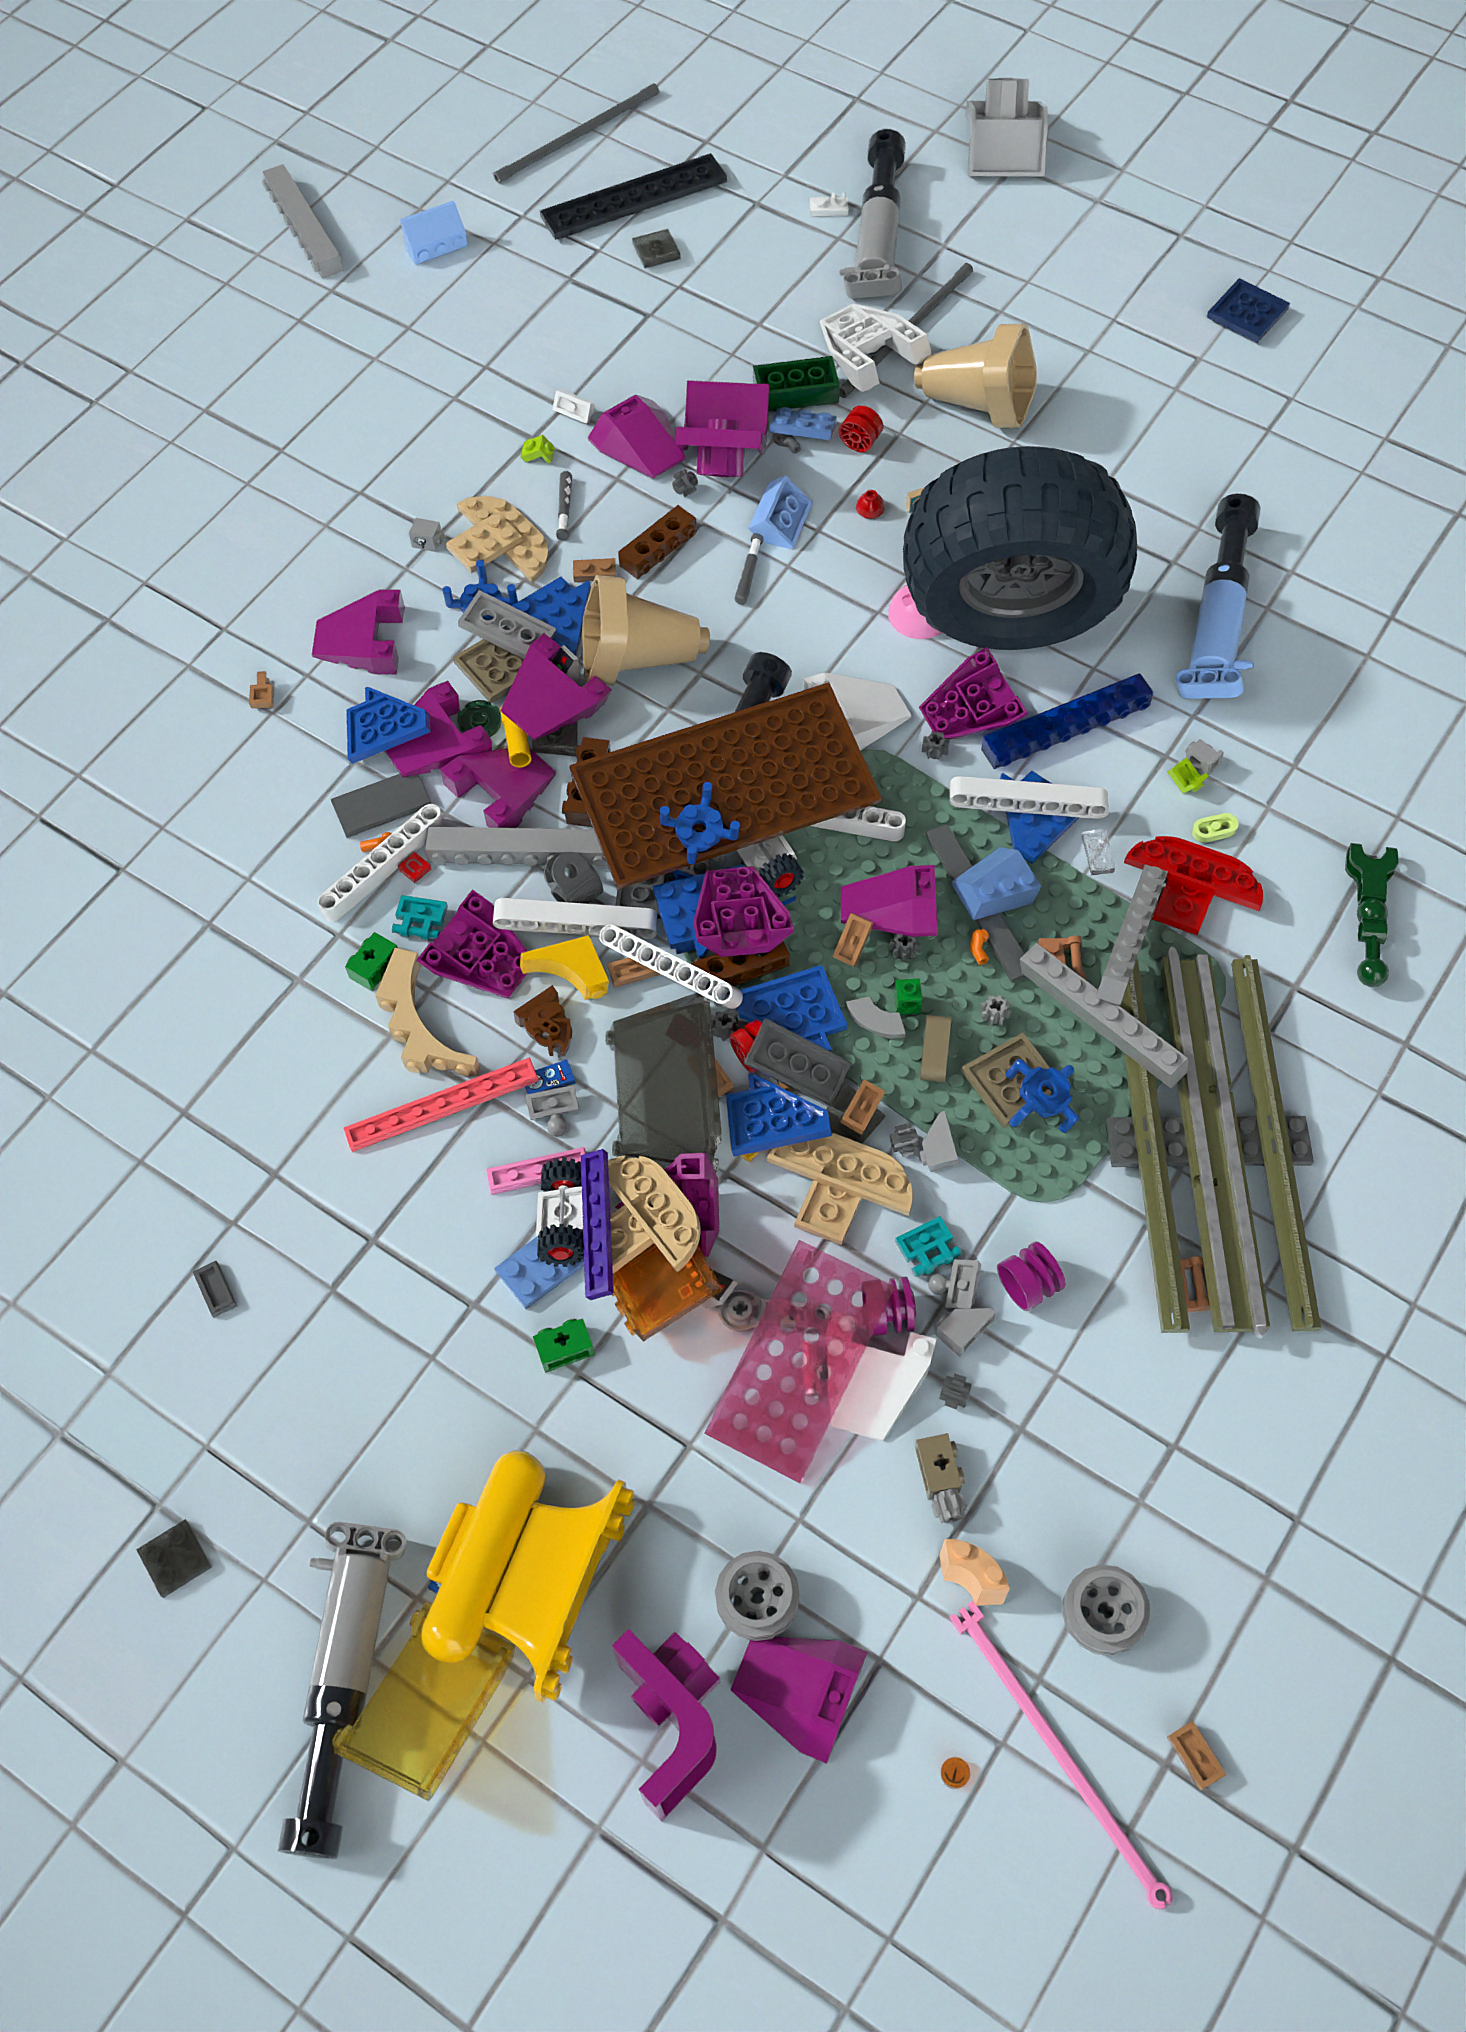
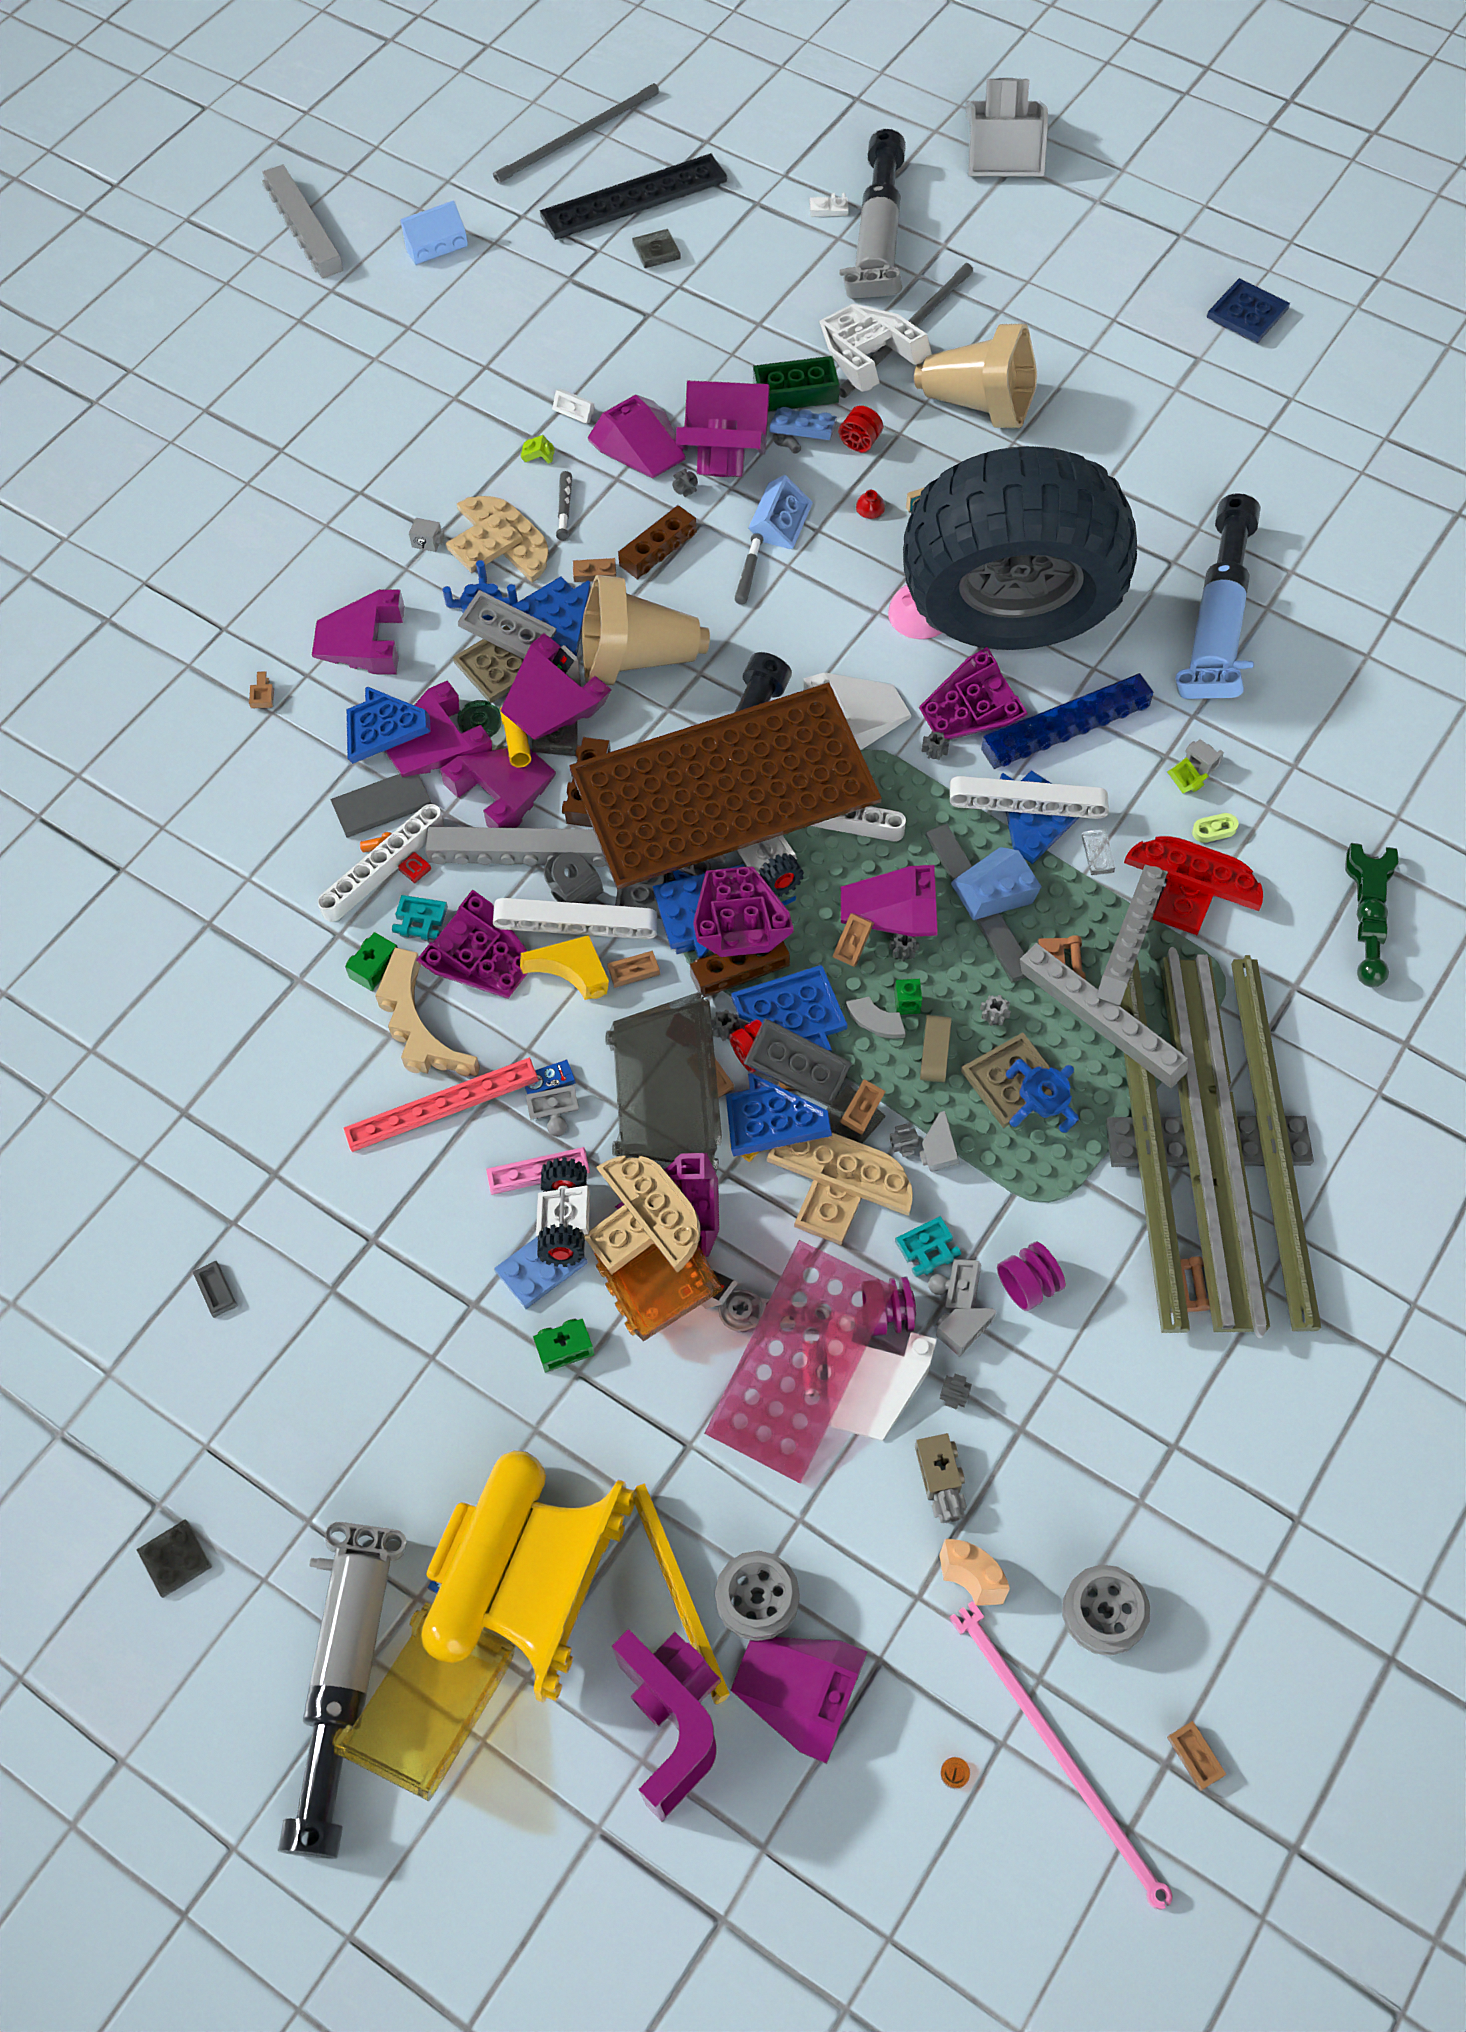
reddish brown piece [513,985,572,1056] -> none
dark purple plate [581,1149,614,1301] -> none
white beam [599,925,743,1009] -> none
blue plate [660,782,740,864] -> none
orange arm [969,929,989,965] -> none
none -> yellow tile [633,1483,730,1705]

